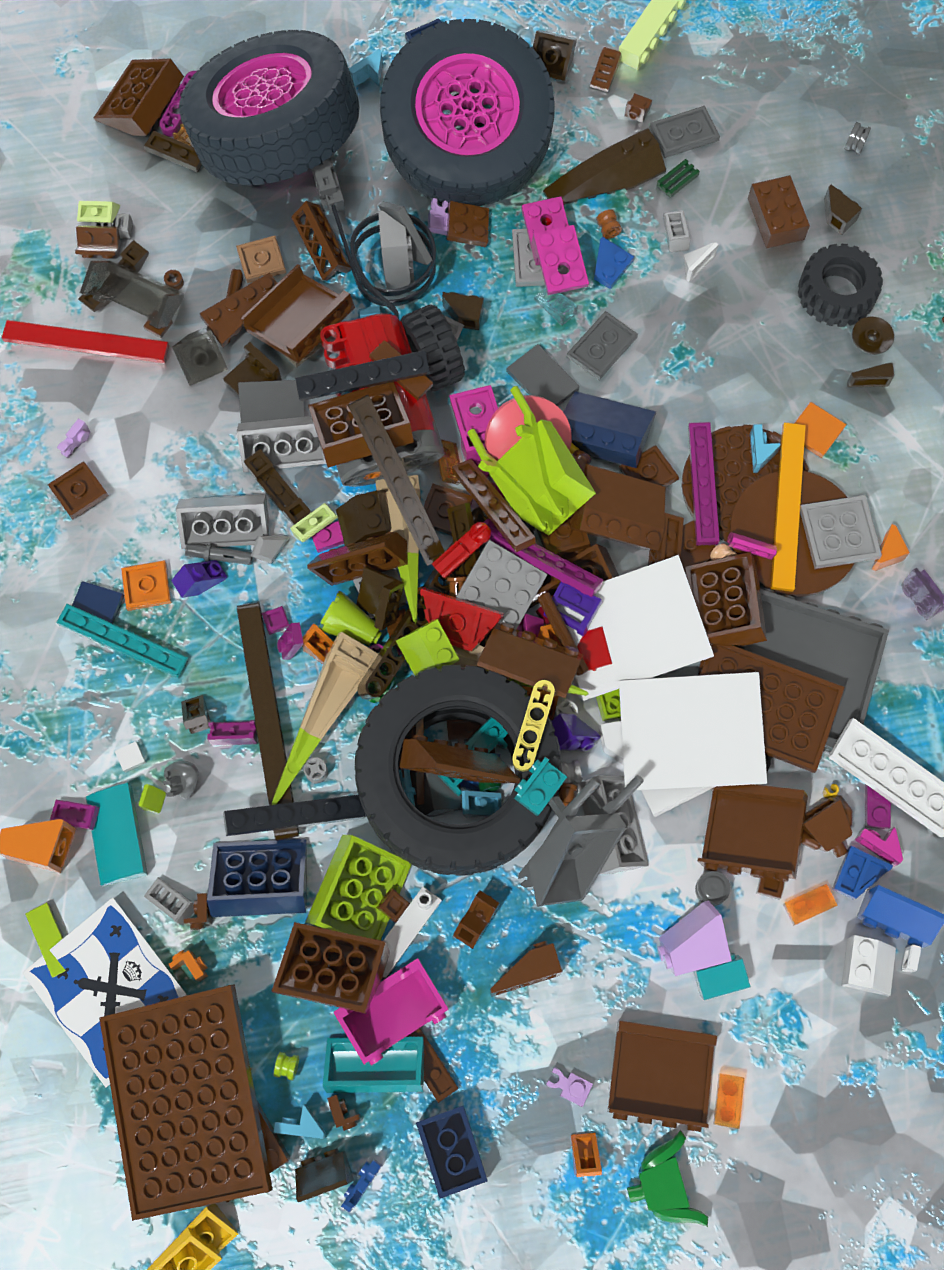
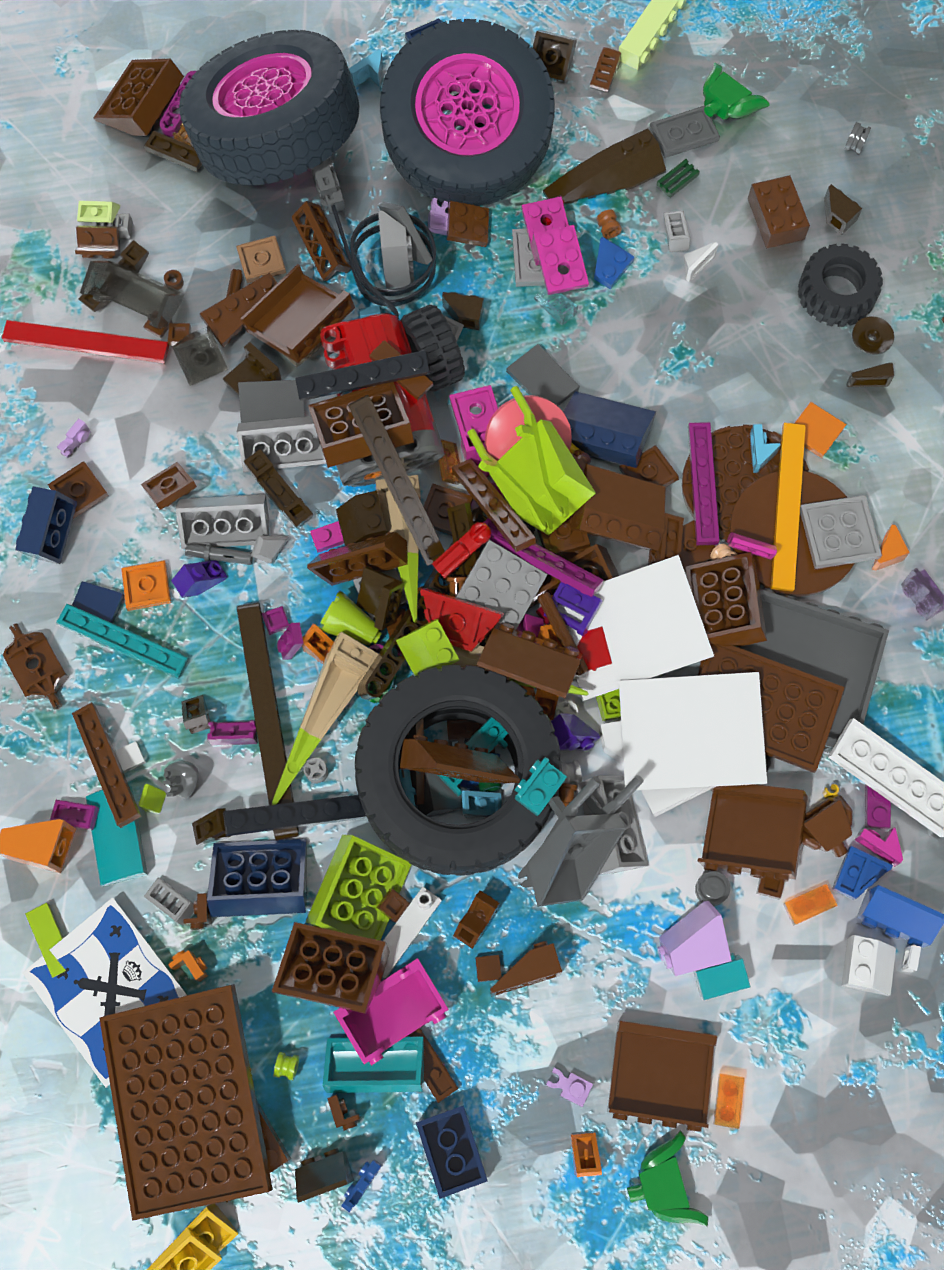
medium azure slope [274,1104,326,1139] -> none
yellowish green slope [290,503,338,543] -> none
light yellow beam [512,680,555,772] -> none
dark grey tile [567,311,638,380] -> none
reddish brown bracket [625,93,652,123] -> none
none -> reddish brown plate [3,623,69,710]
none -> dark blue brick [15,486,77,564]
none -> reddish brown plate [72,702,142,828]
none -> reddish brown plate [141,462,197,510]
none -> reddish brown plate [168,323,191,346]
none -> dark brown slope [192,808,231,845]
none -> reddish brown tile [475,955,502,982]
none -> green torso [703,63,770,120]

